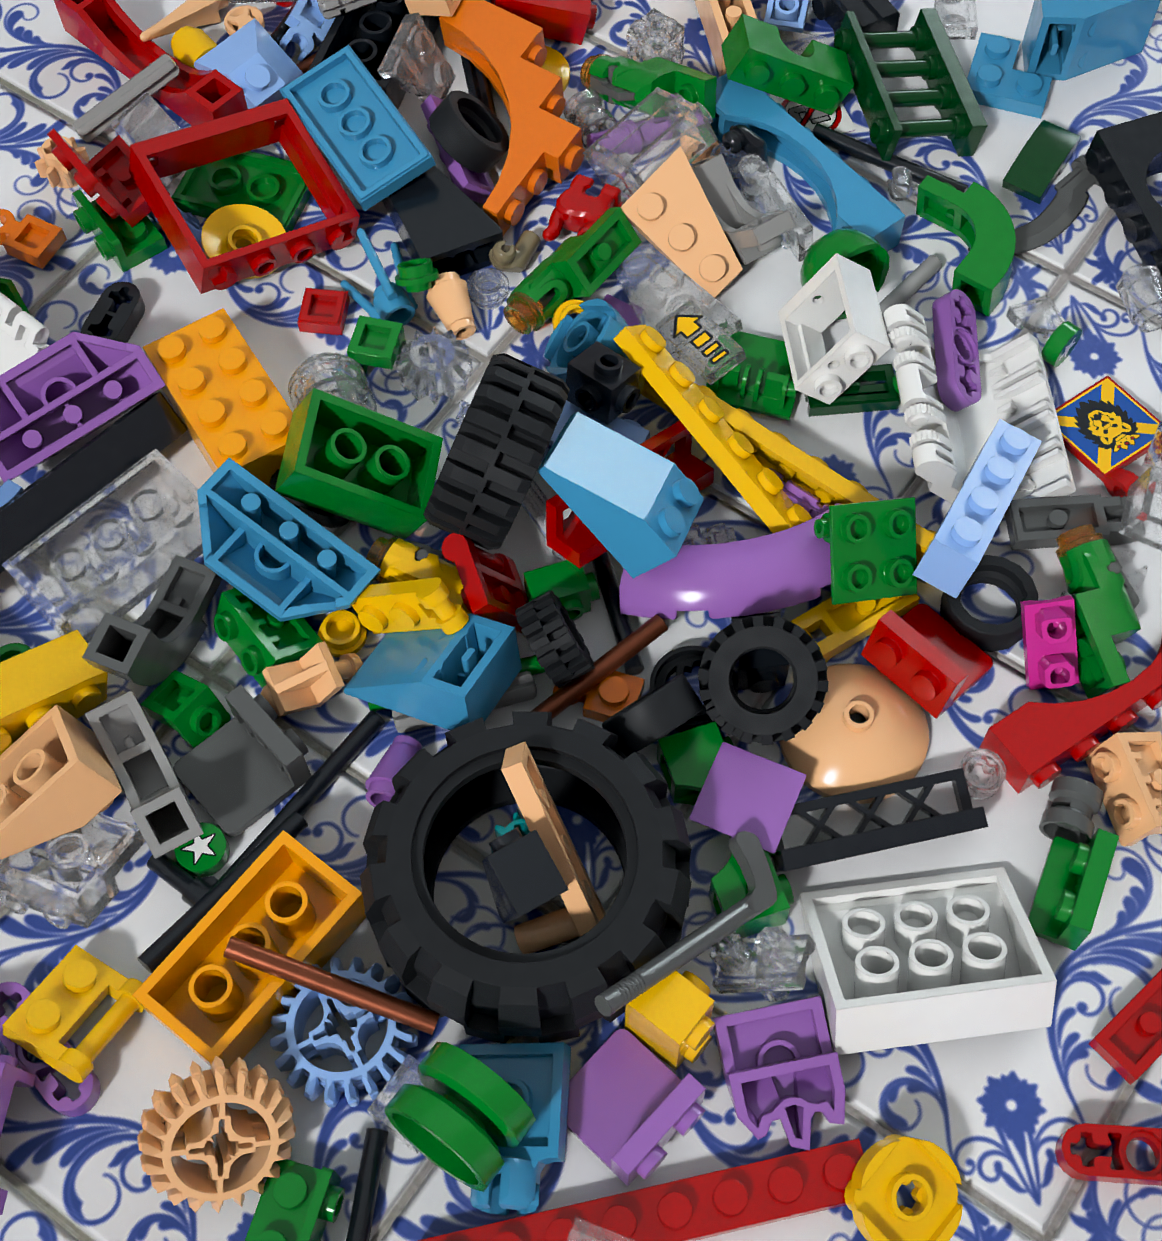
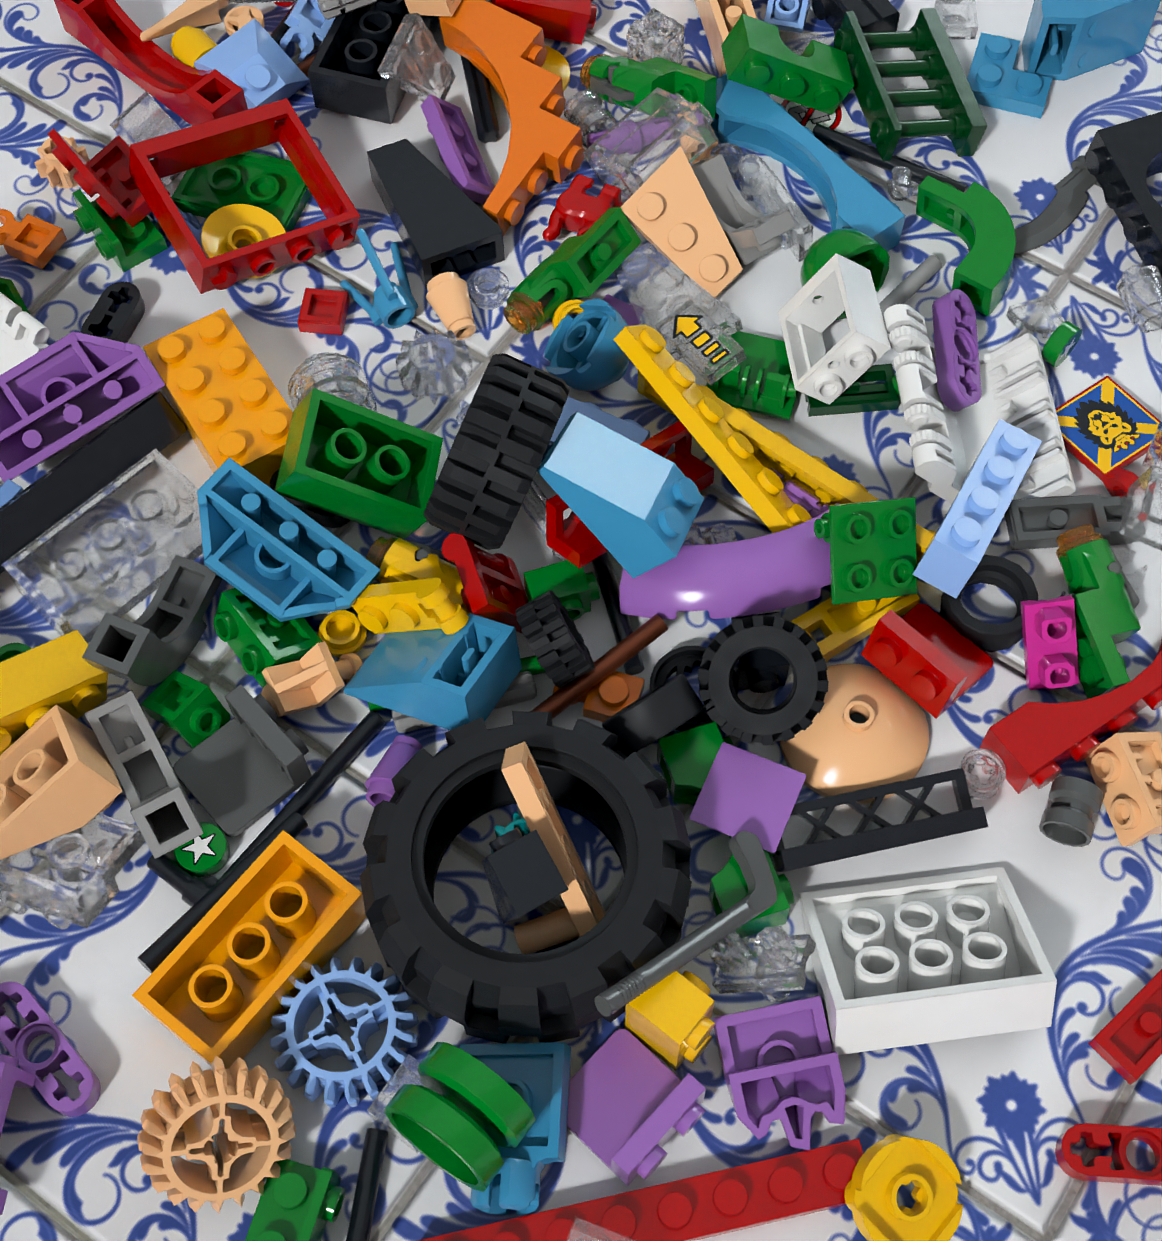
yellow plate [2,945,144,1083] -> none
light grey axle [73,54,180,142] -> none
copper bar [223,936,440,1035] -> none
dark azure plate [279,44,436,211] -> none
green panel [347,315,408,383] -> none
green plate [395,258,439,293] -> none
black tyre [429,90,510,173] -> none
dark tan arm [489,230,541,273] -> none
black brick [565,341,641,425] -> none
black arm [722,124,768,177] -> none
dark green slope [1002,120,1081,204] -> none
green bracket [1028,828,1119,951] -> none

